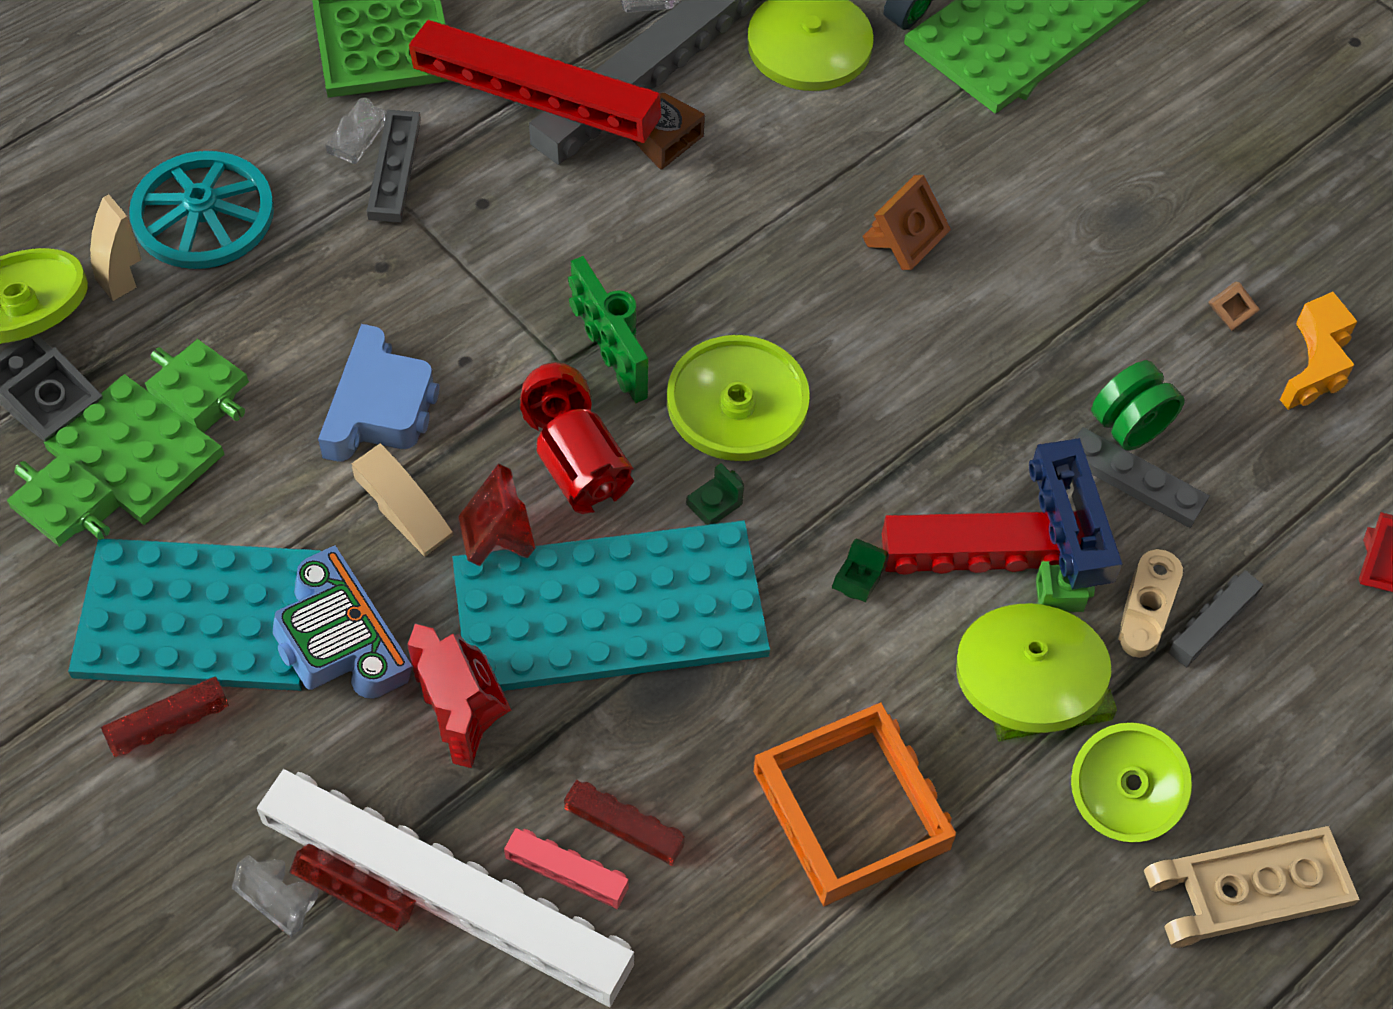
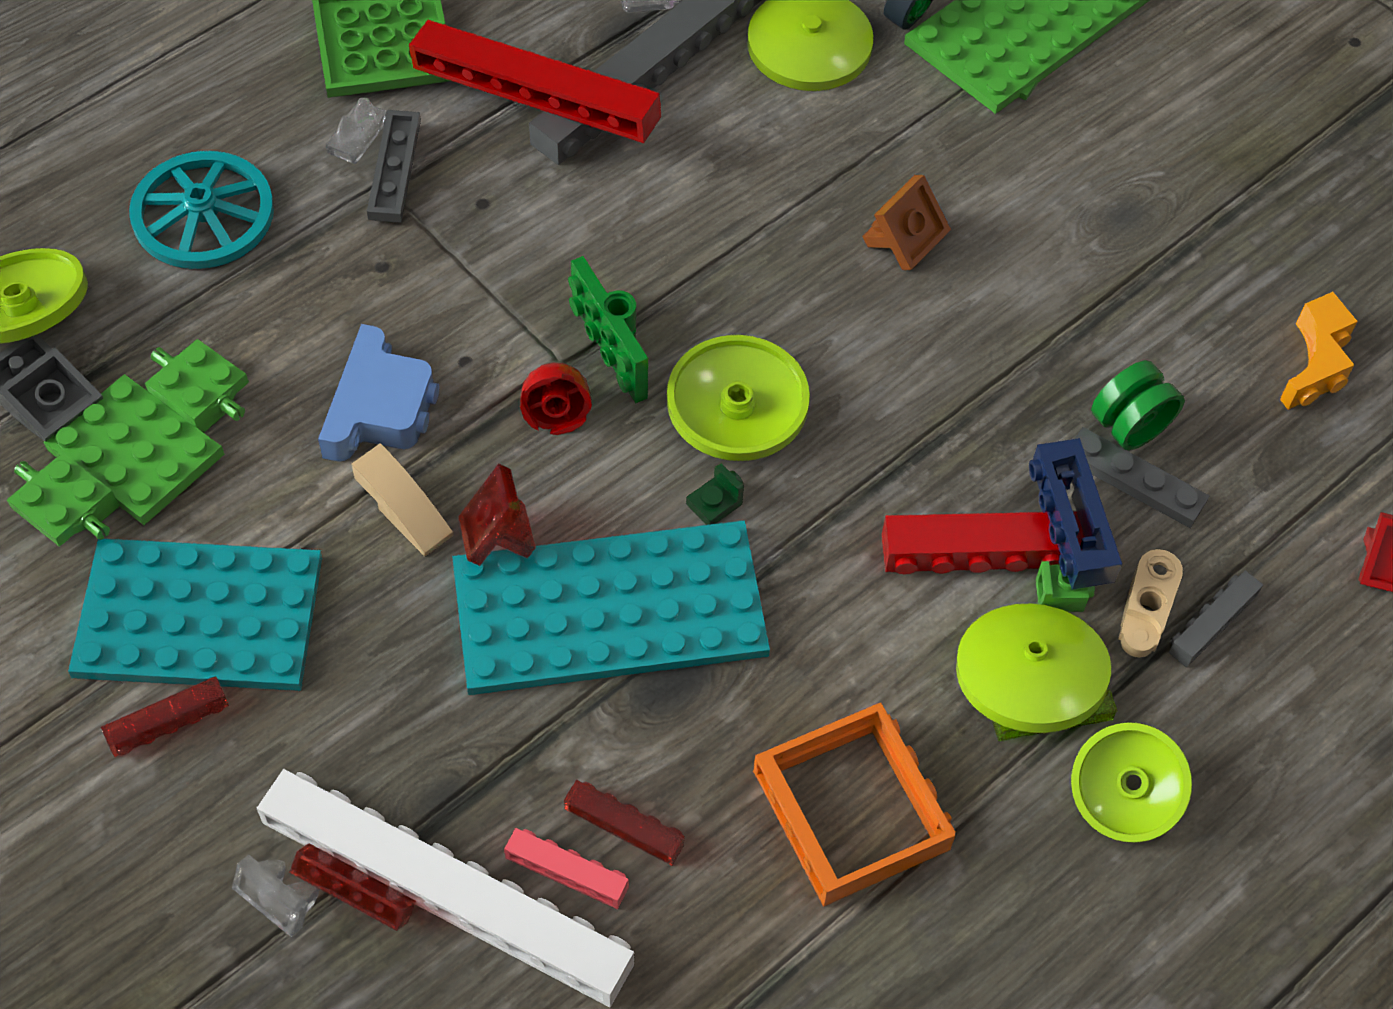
tan slope [90,194,142,301] -> none
brick [272,545,412,699] -> none
red slope [408,624,512,769] -> none
red cylinder [537,409,634,514] -> none
reddish brown torso [632,93,705,170] -> none
dark green bracket [832,538,888,603] -> none
tan hinge [1144,826,1360,948] -> none
medium nougat slope [1208,282,1260,331] -> none

